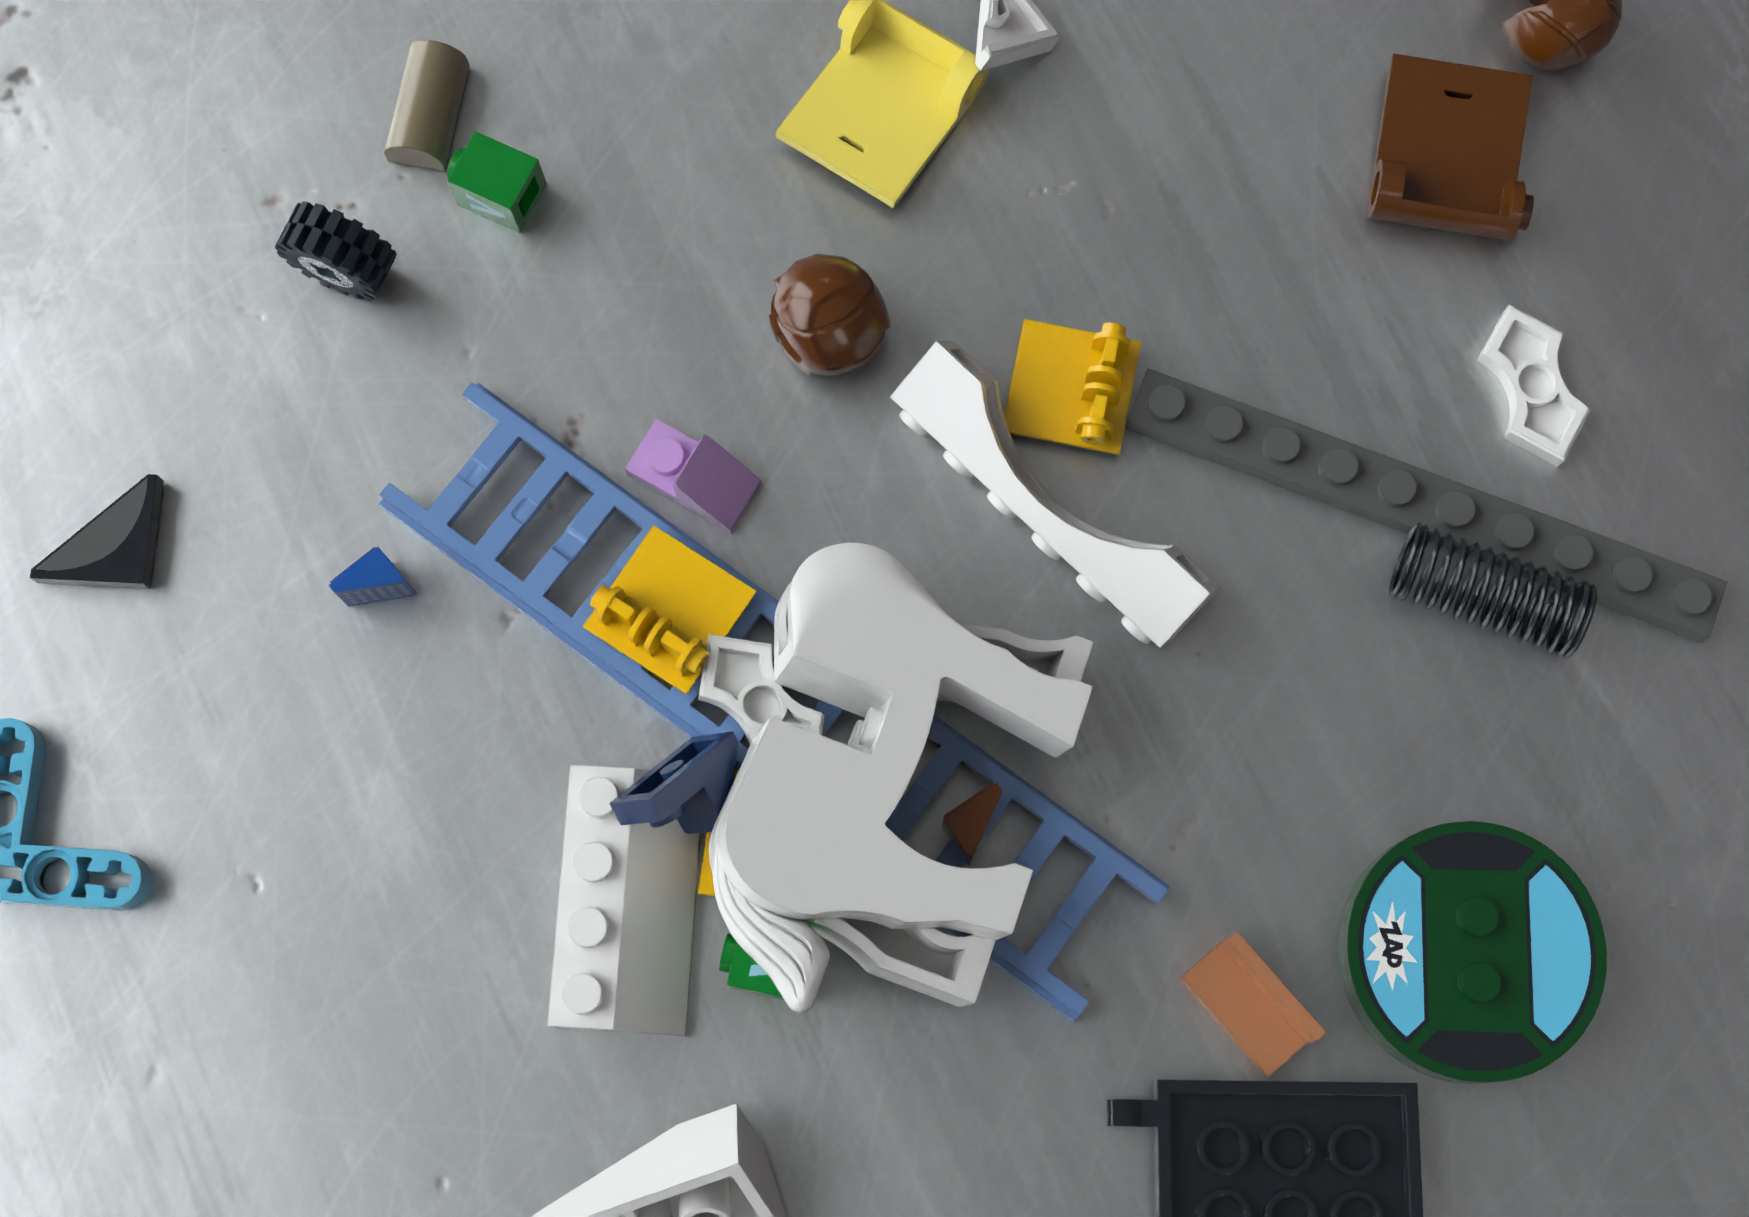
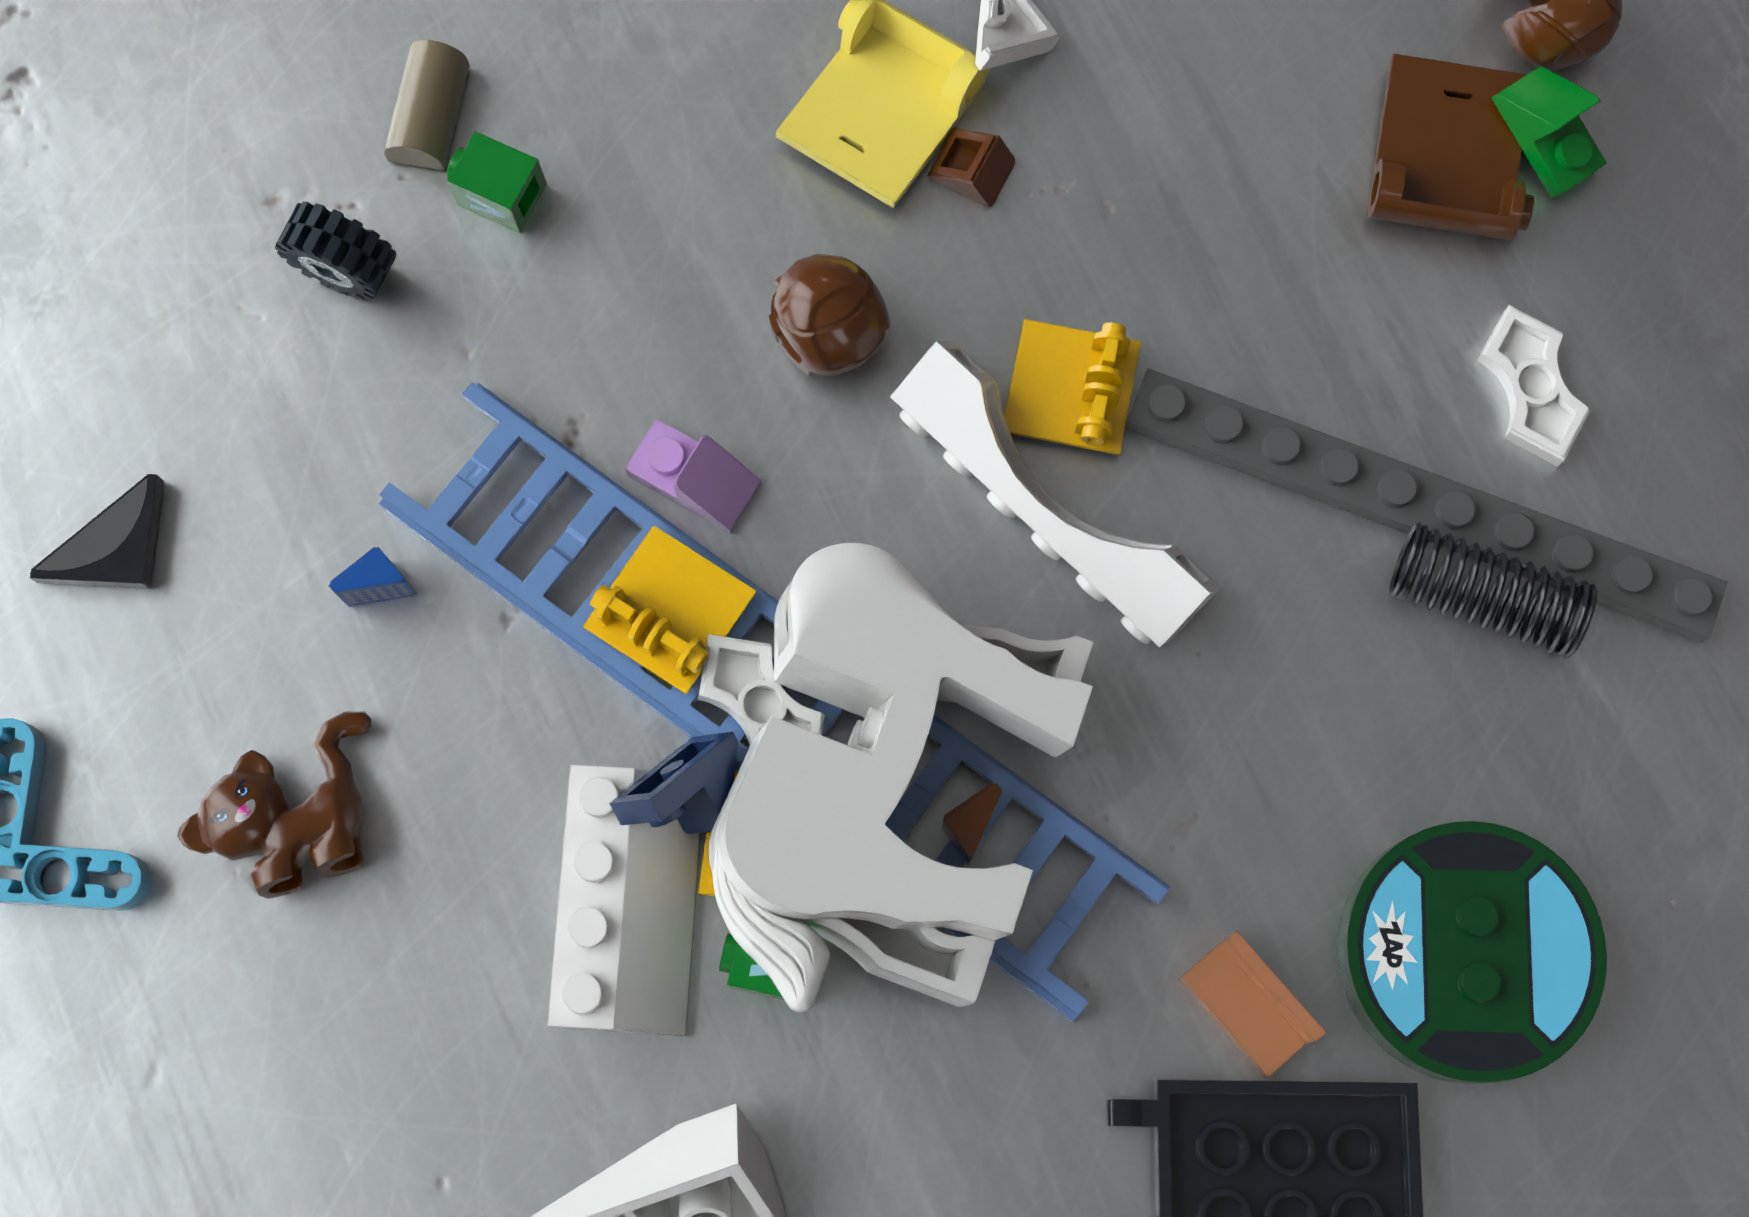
none -> reddish brown animal [177,711,372,899]
none -> reddish brown slope [927,128,1015,206]
none -> green slope [1491,66,1607,198]

